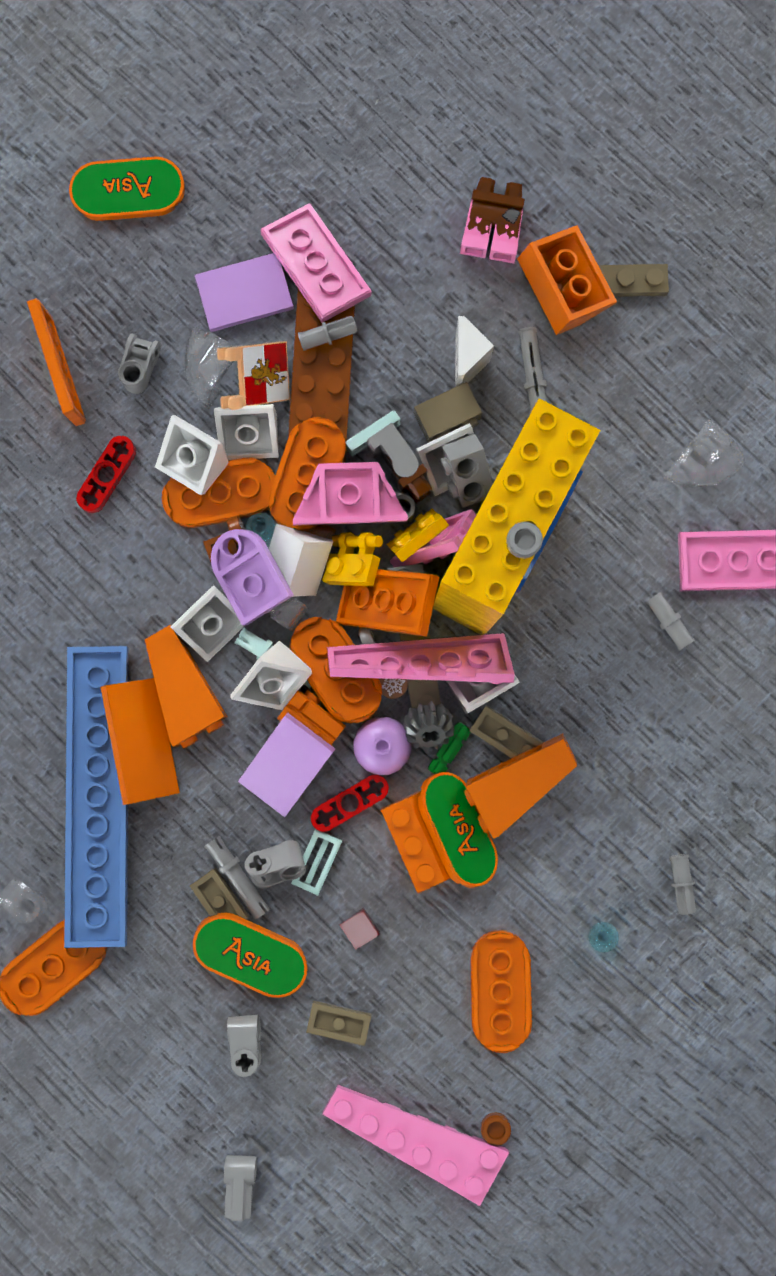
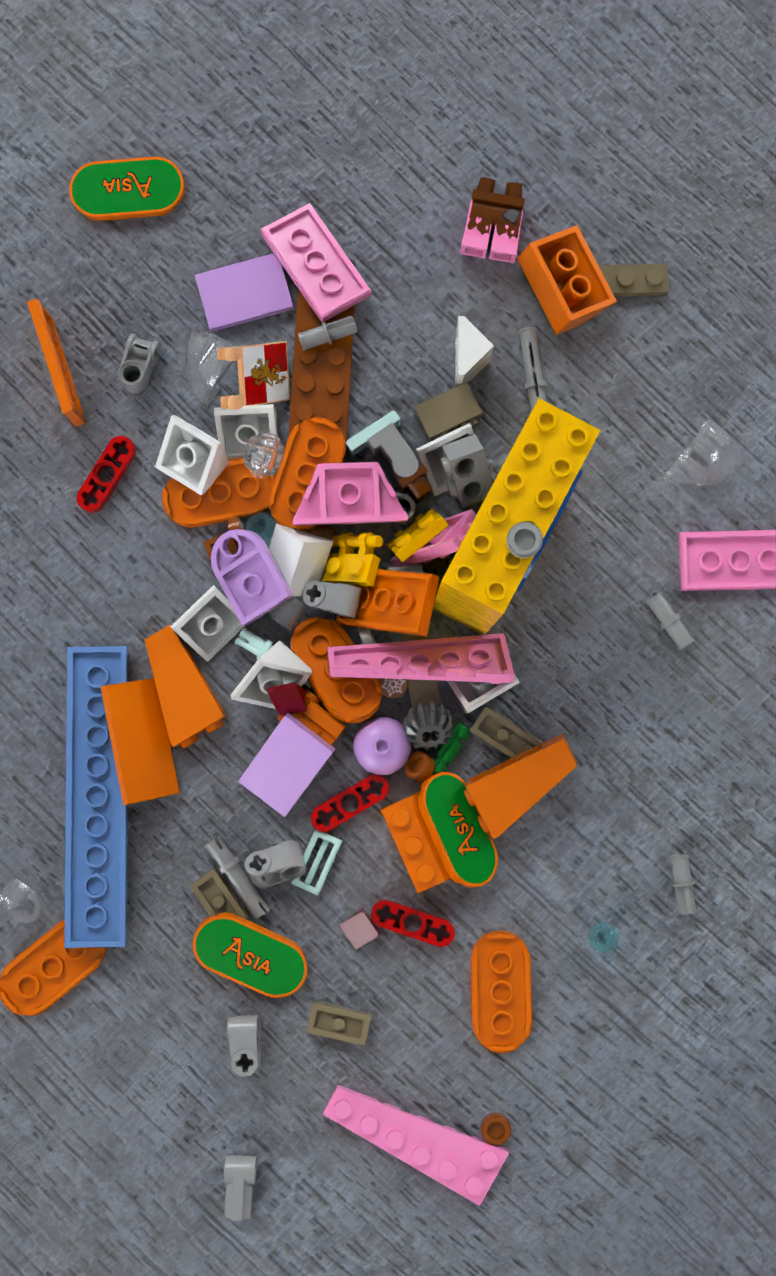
none -> clear head [243,432,285,478]
none -> dark red slope [267,682,307,716]
none -> light grey piece [303,580,362,618]
none -> red beam [371,899,455,947]
none -> dark orange tile [404,751,435,782]

